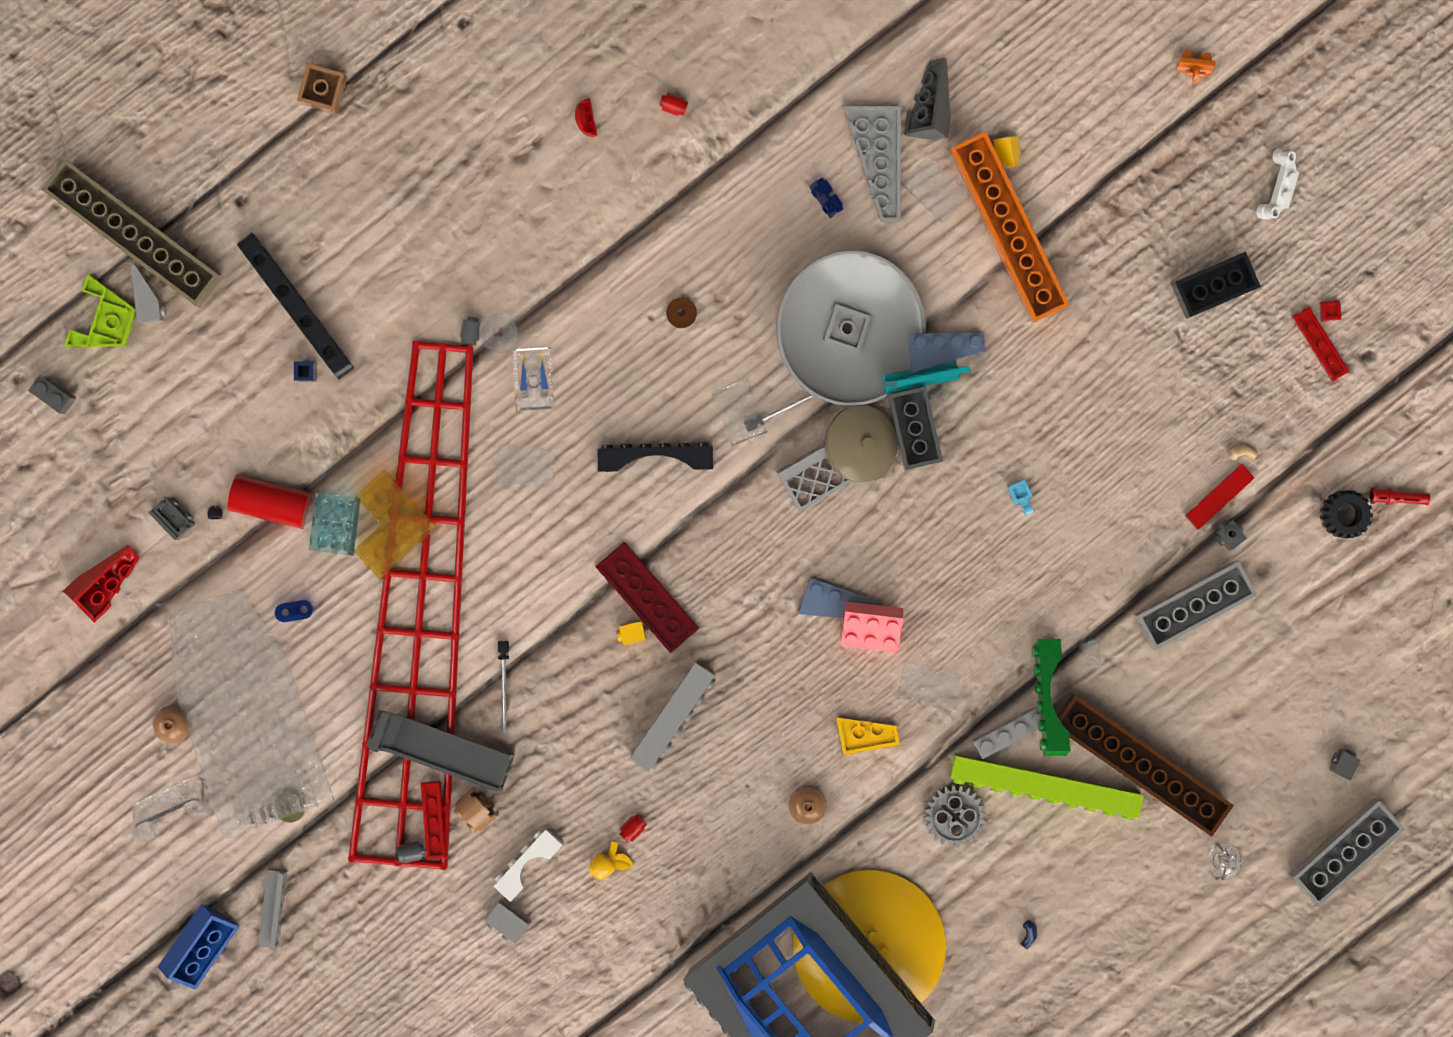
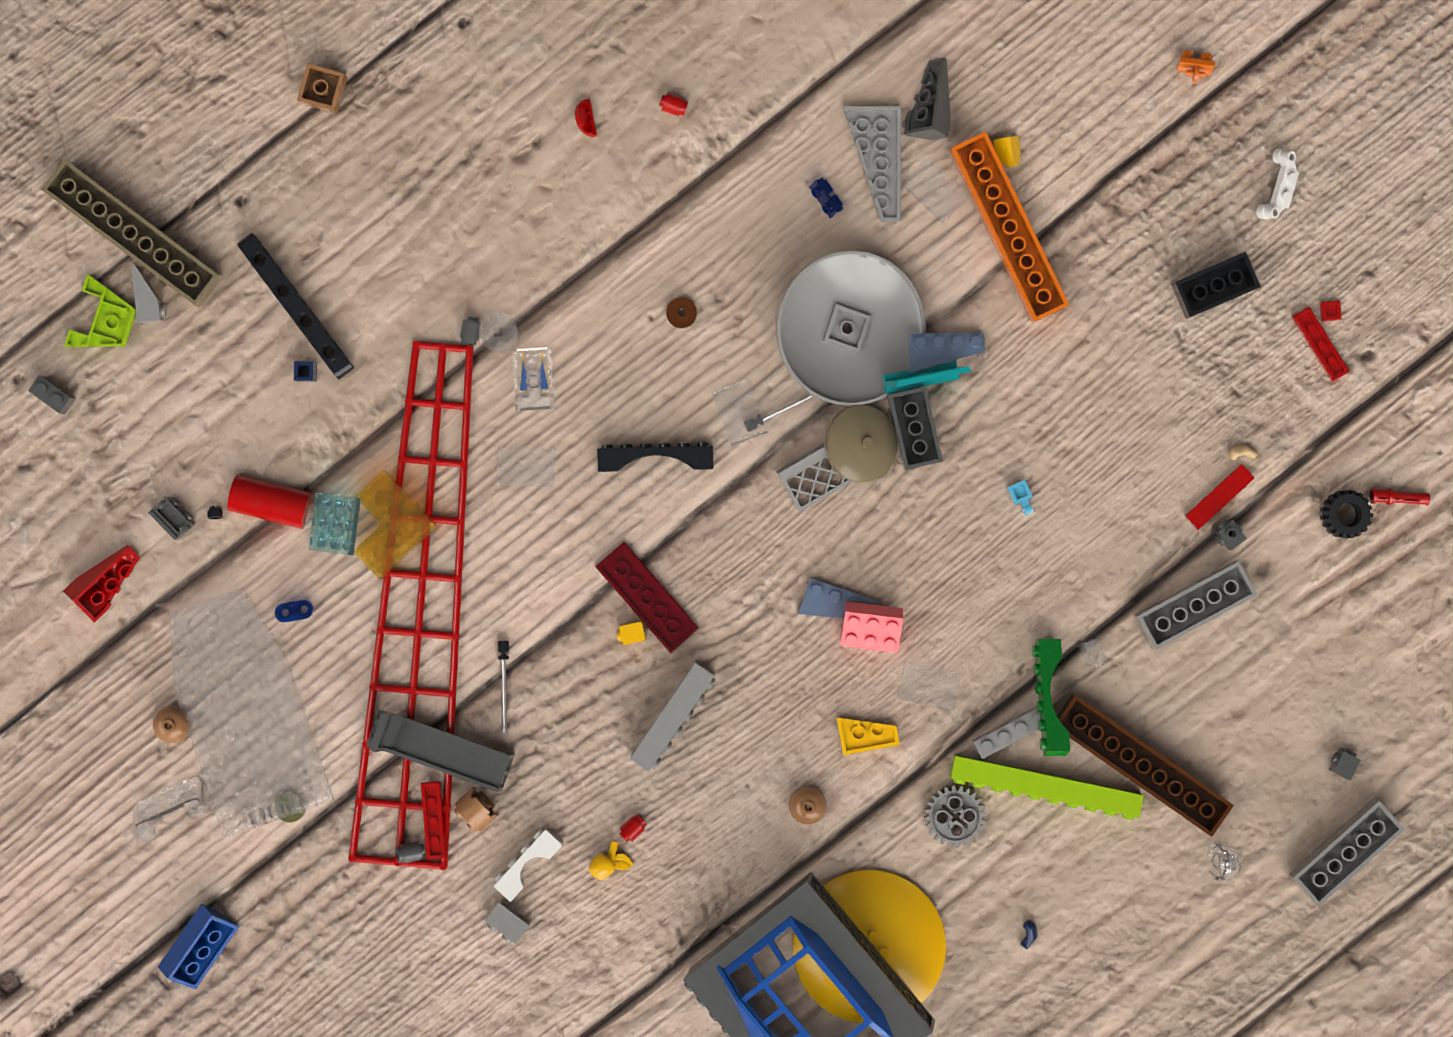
light grey fence [258,869,288,951] -> none

